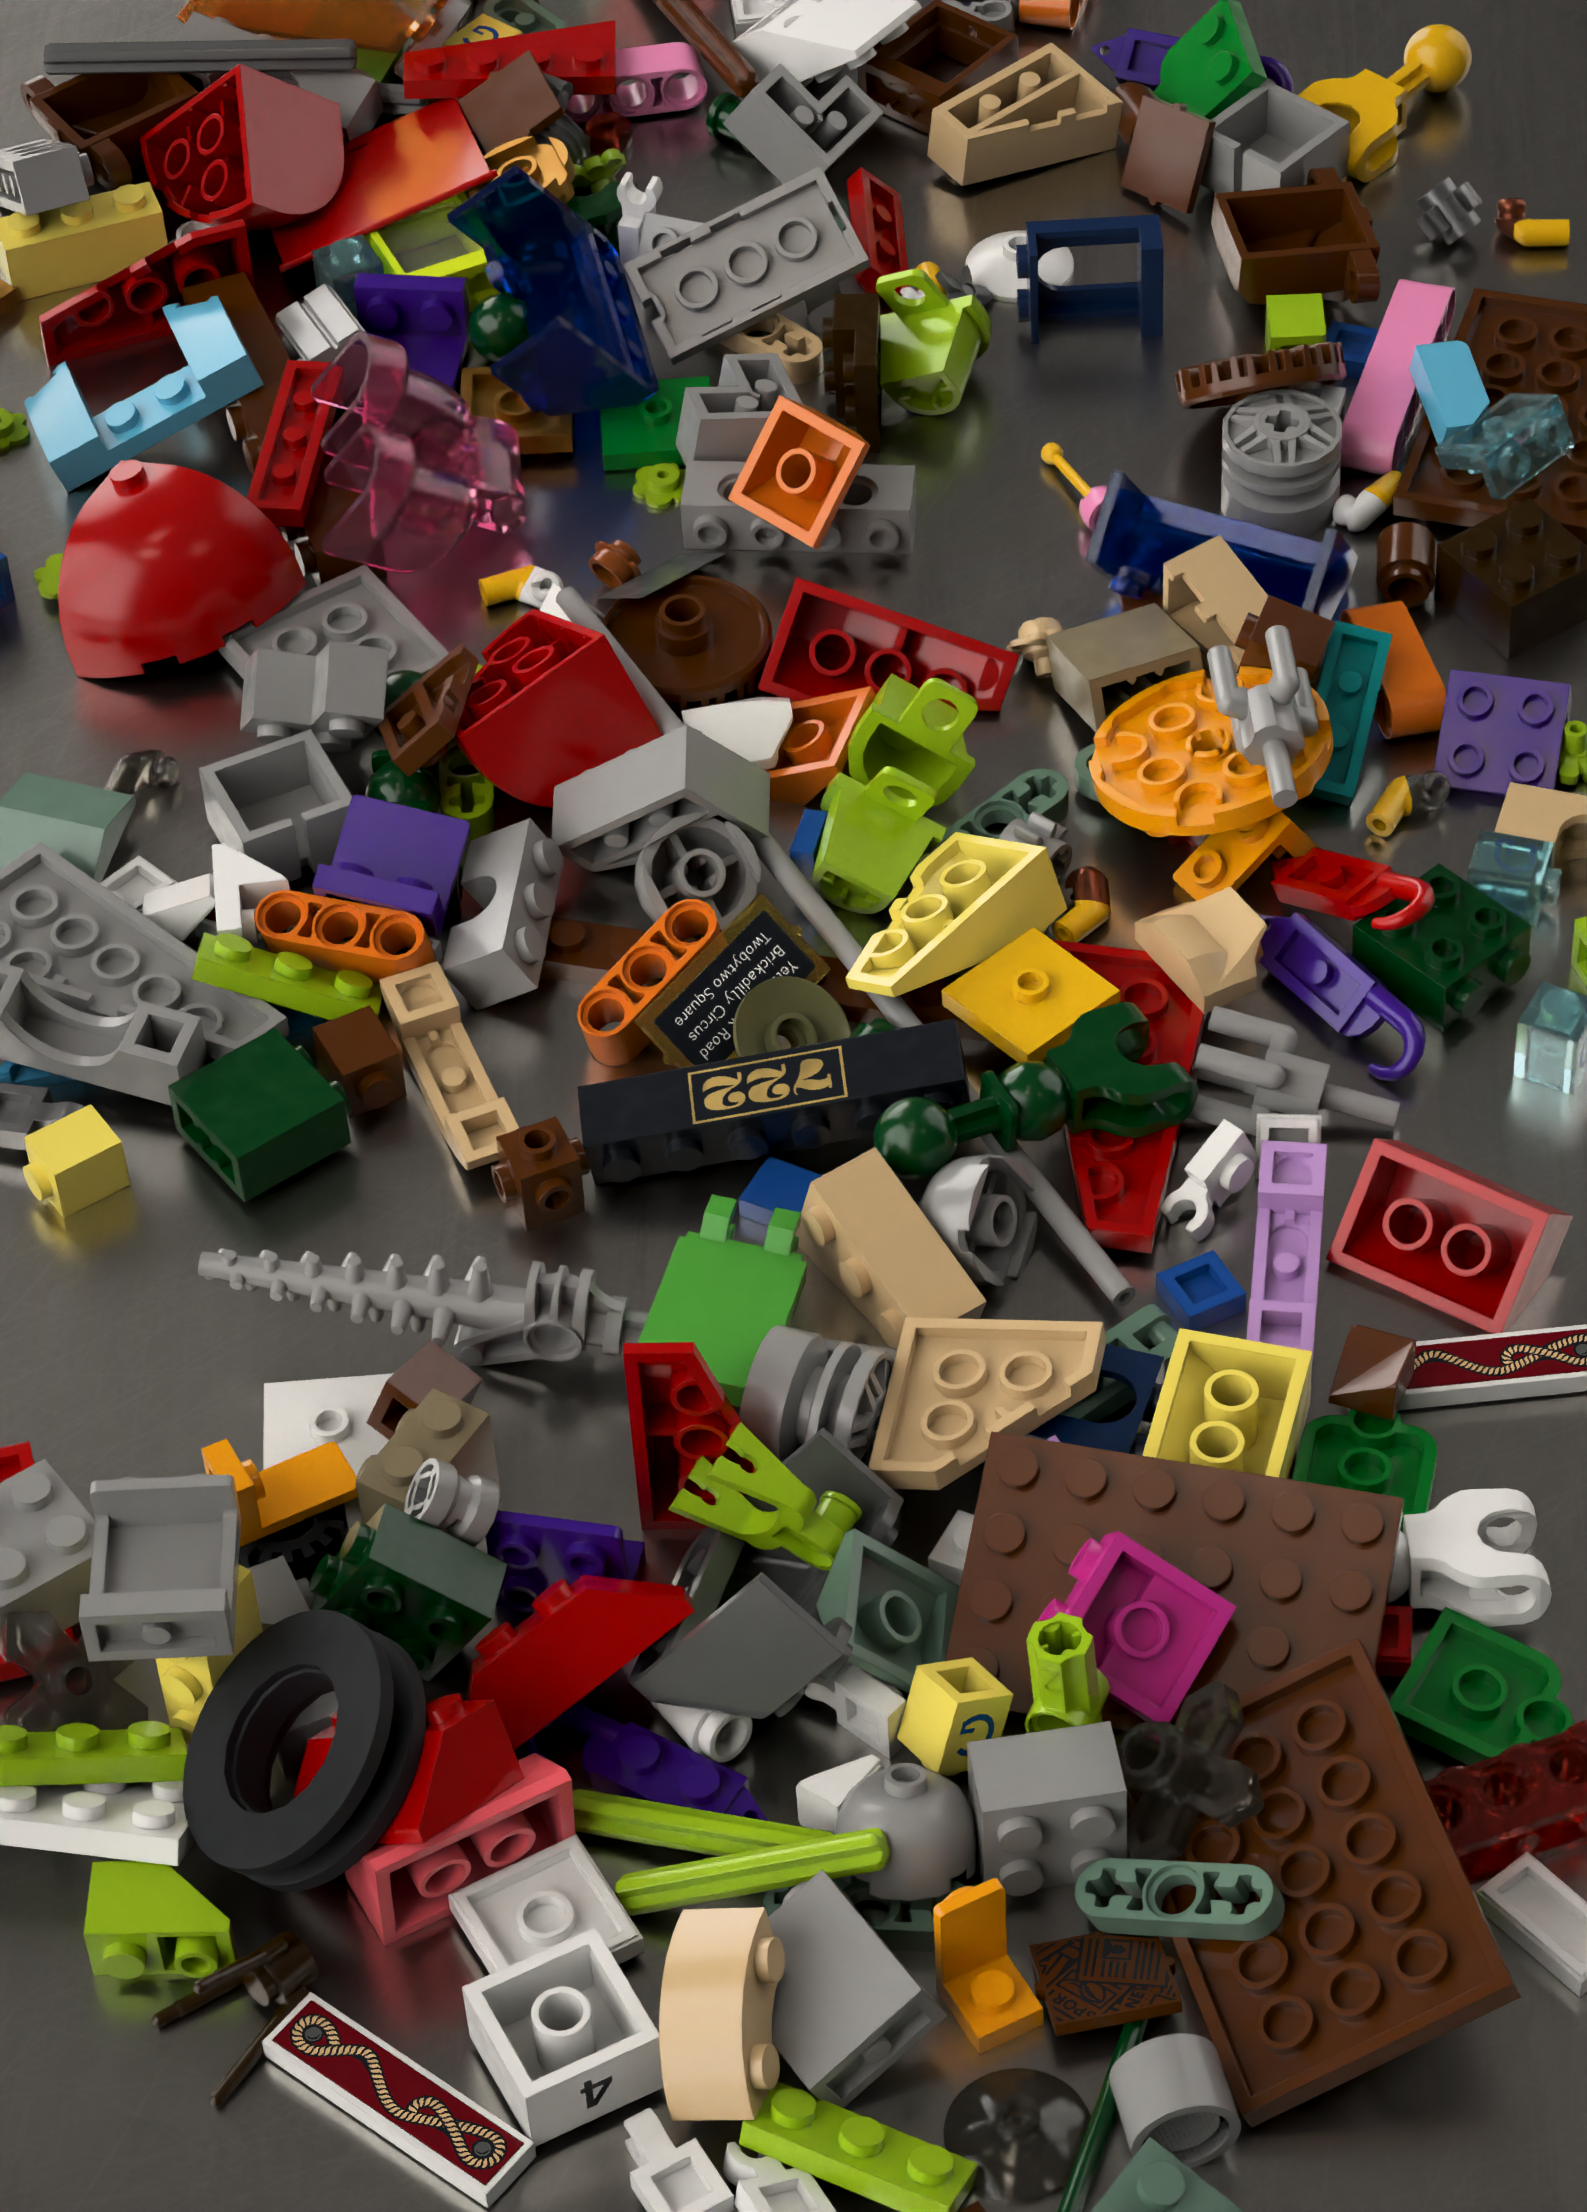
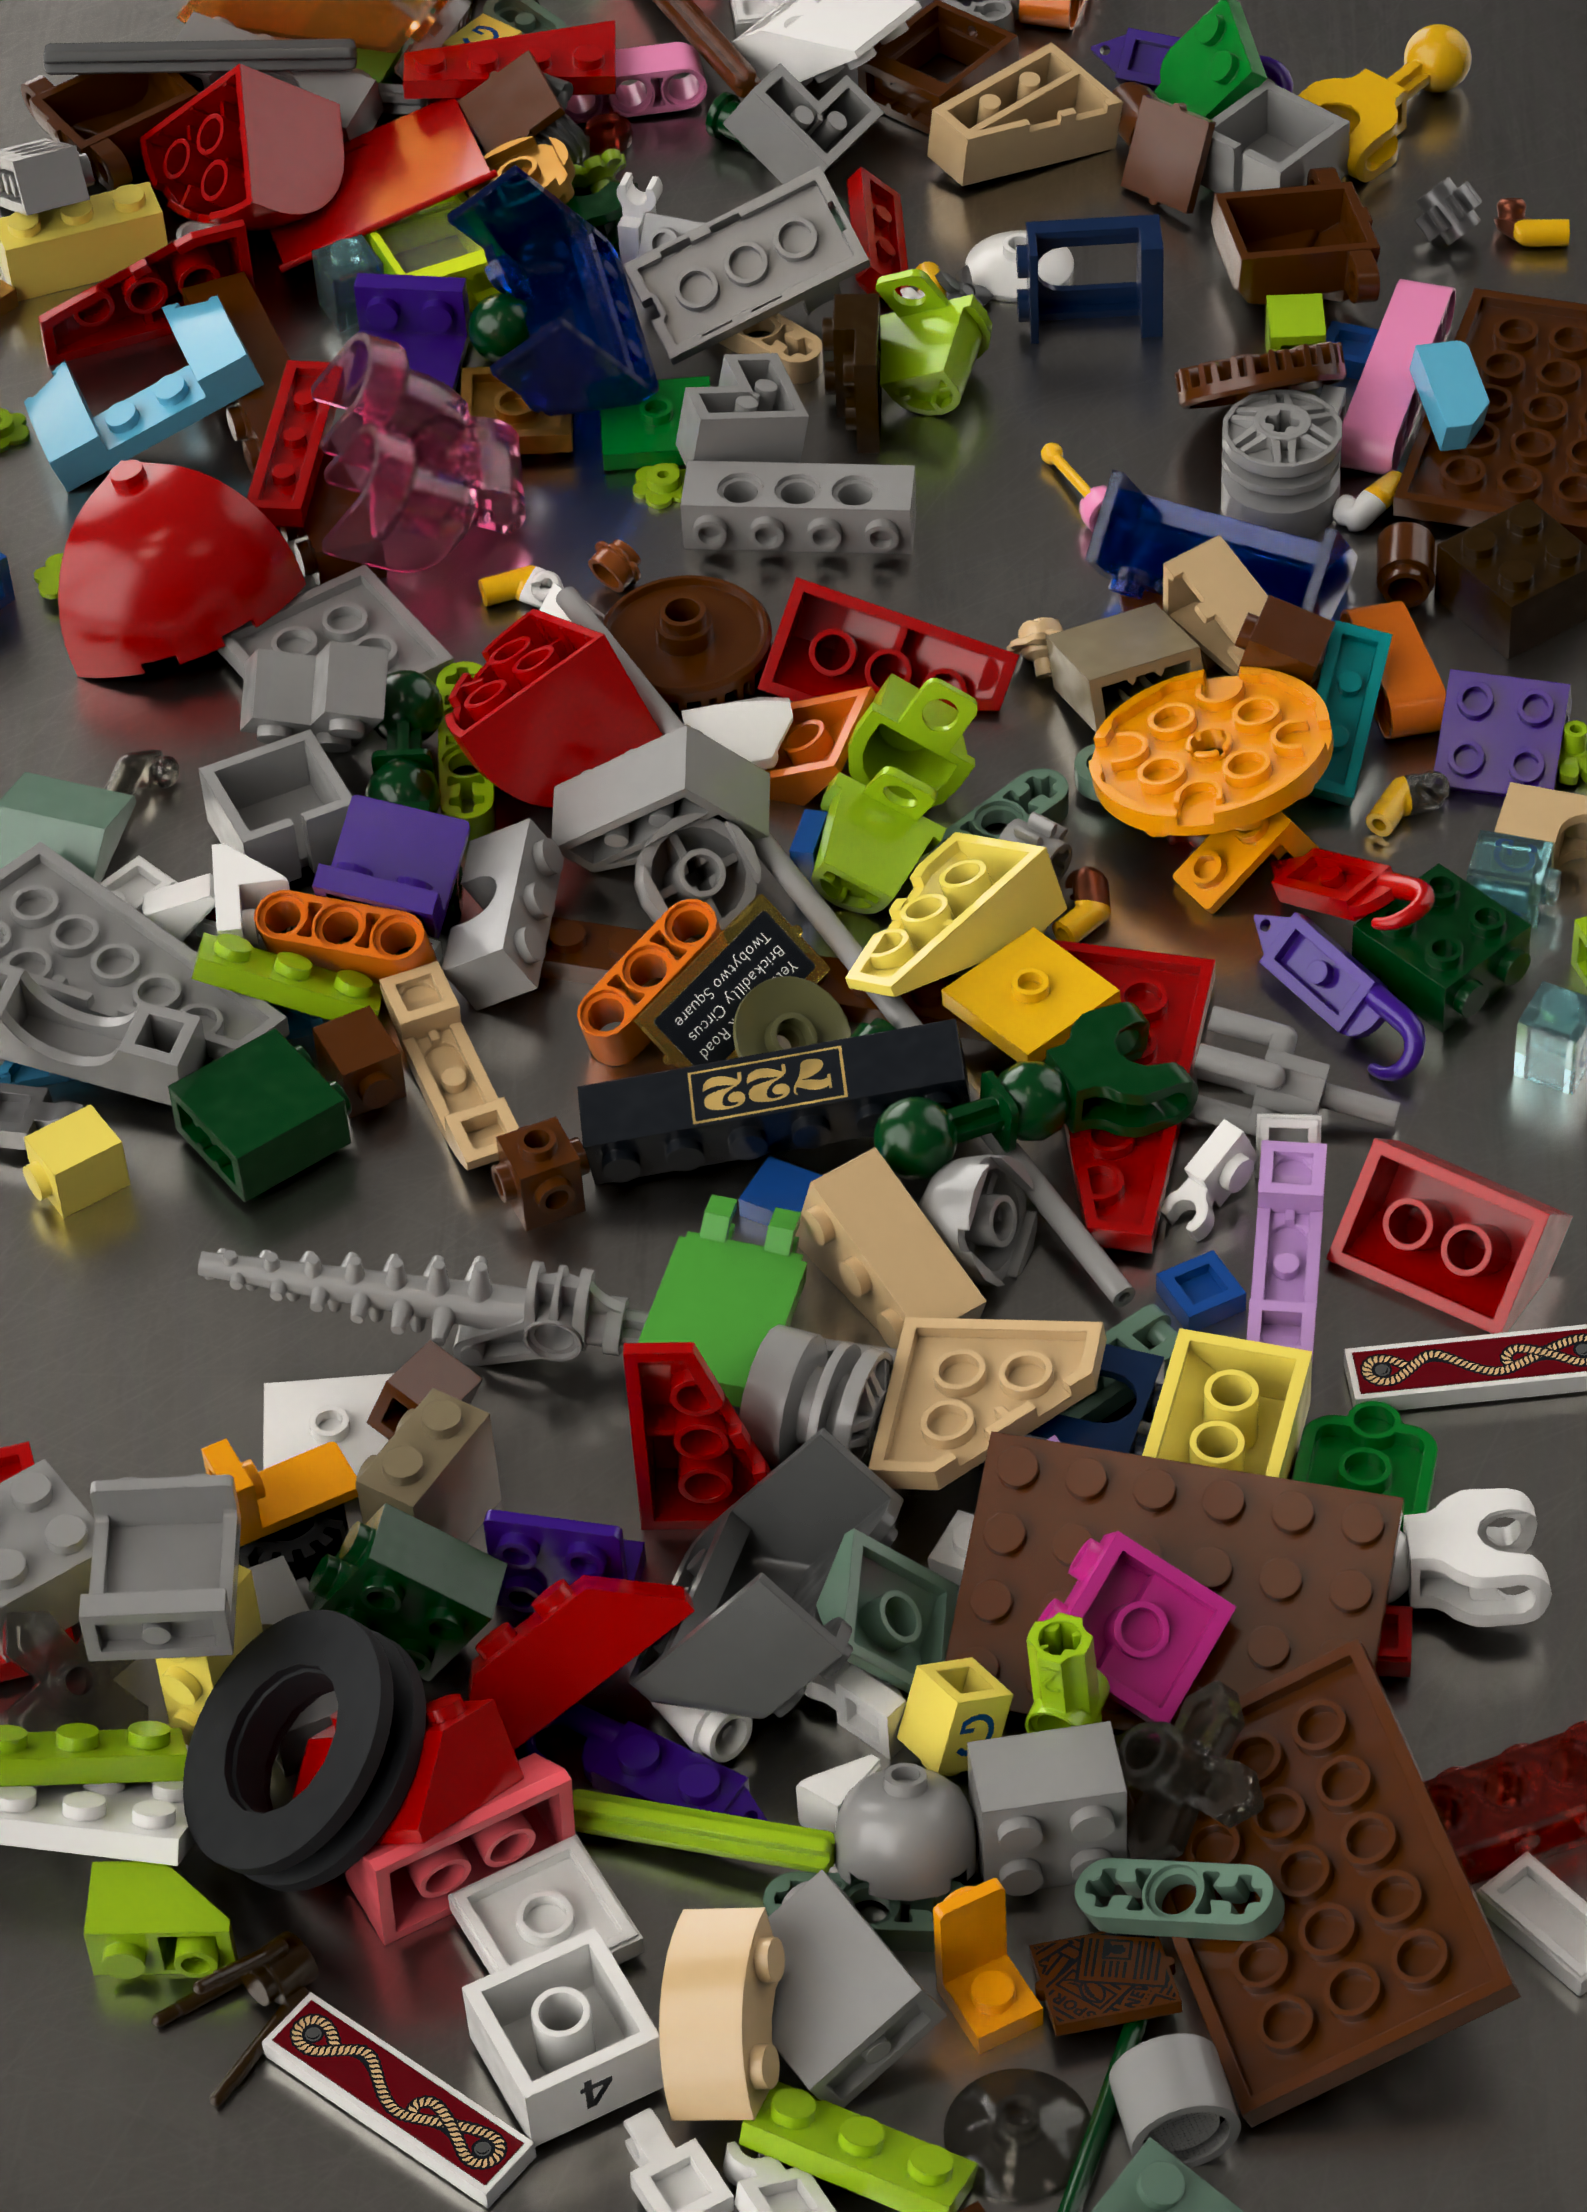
light grey brick [274,284,385,398] -> none
reddish brown wing [378,643,479,777] -> none
light grey wheel [404,1458,500,1546] -> none
dark grey sticker [596,552,728,599] -> none
lime axle [615,1827,890,1916] -> none
lime piece [668,1423,862,1571] -> none
orange slope [728,395,871,549] -> none
tan slope [1135,886,1267,1014] -> none
light grey plant [1207,625,1319,808] -> none
reddish brown slope [1328,1324,1416,1420] -> none
green plate [1389,1607,1577,1774] -> none
clear light blue bracket [1434,393,1575,500] -> none

